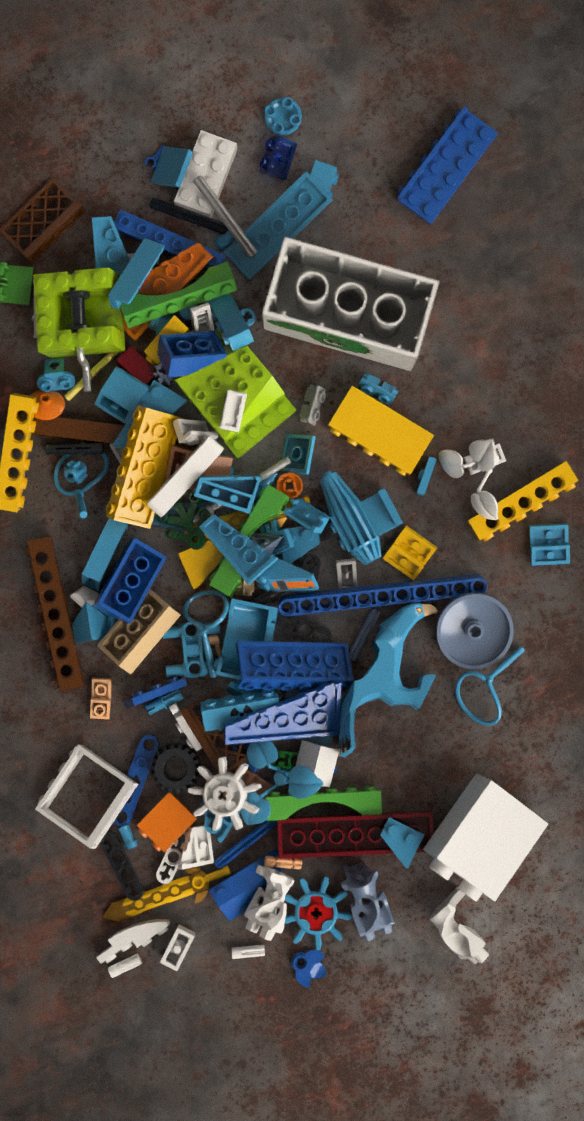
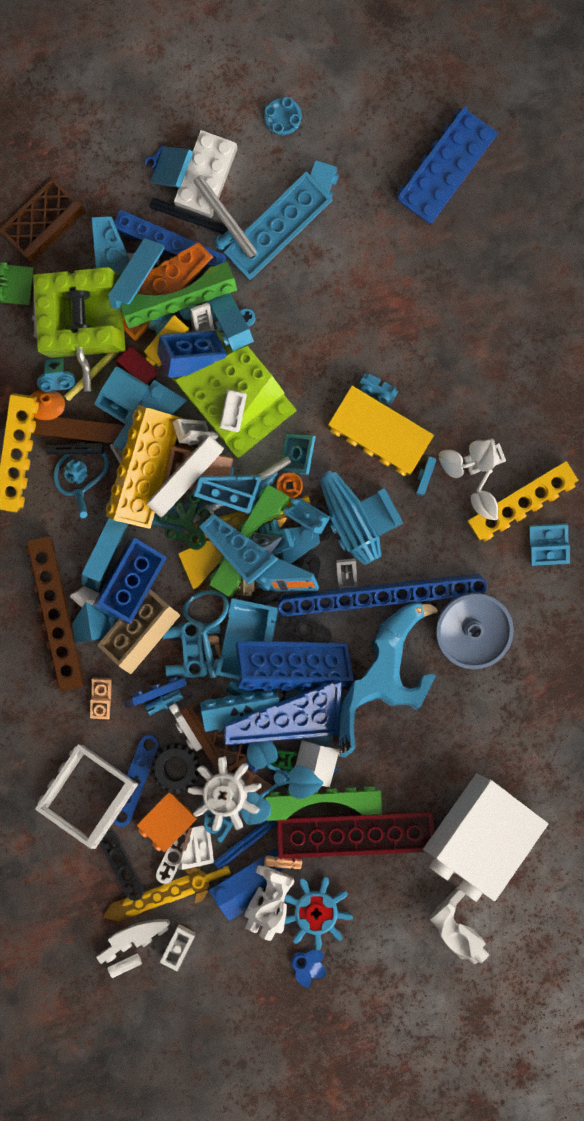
dark azure pin [118,824,138,850] -> none
sand blue gear [153,363,177,385] -> none
white piece [231,945,265,959] -> none
clear blue bracket [259,135,297,180] -> none
white brick [263,237,439,371] -> none
light grey hinge [299,384,326,426] -> none
sand blue hips [341,861,395,941] -> none
sand blue axle [349,608,380,662] -> none
dark azure wing [380,817,424,869] -> none
yellow slope [382,525,437,581] -> none
dark azure piece [455,646,525,726] -> none

